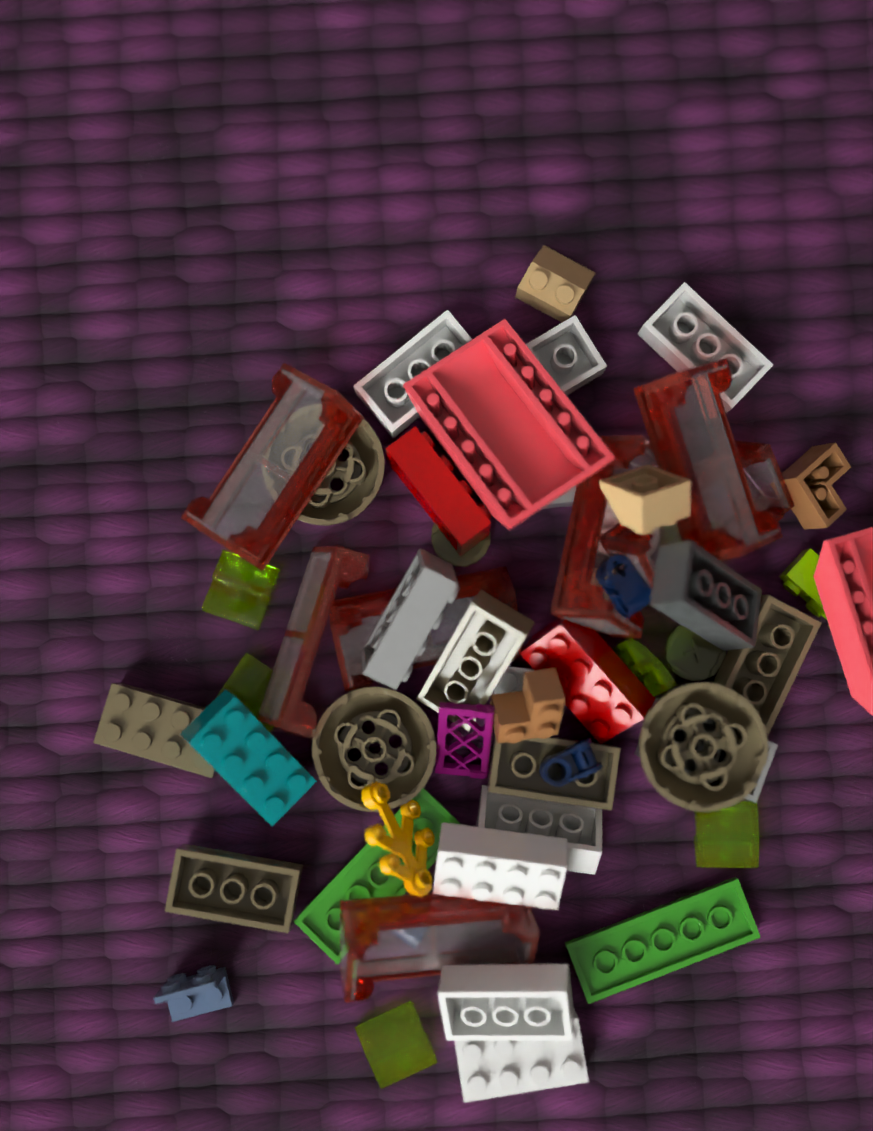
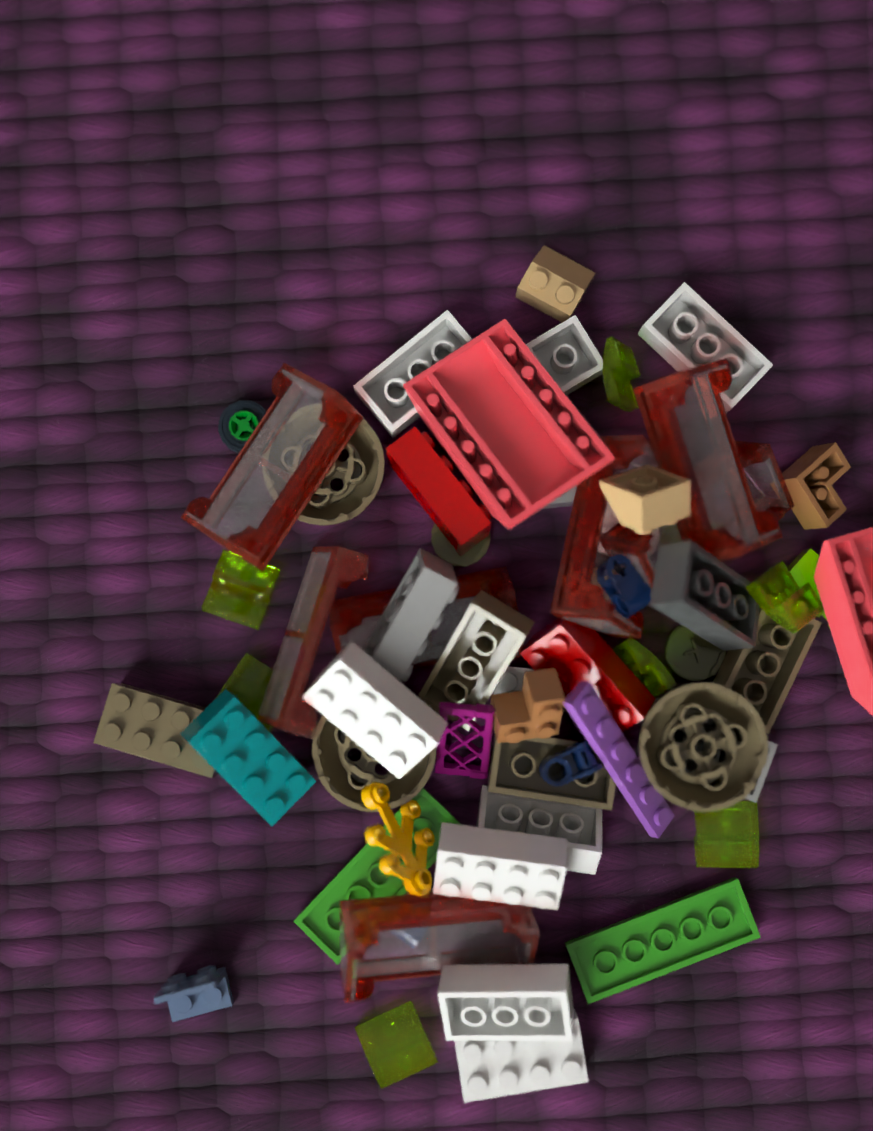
dark tan brick [165,843,303,933] -> none
none -> wheel [218,401,272,454]
none -> white brick [303,641,448,779]
none -> medium lavender plate [563,681,675,838]
none -> clear neon green slope [603,336,641,412]
none -> clear neon green slope [746,561,824,634]

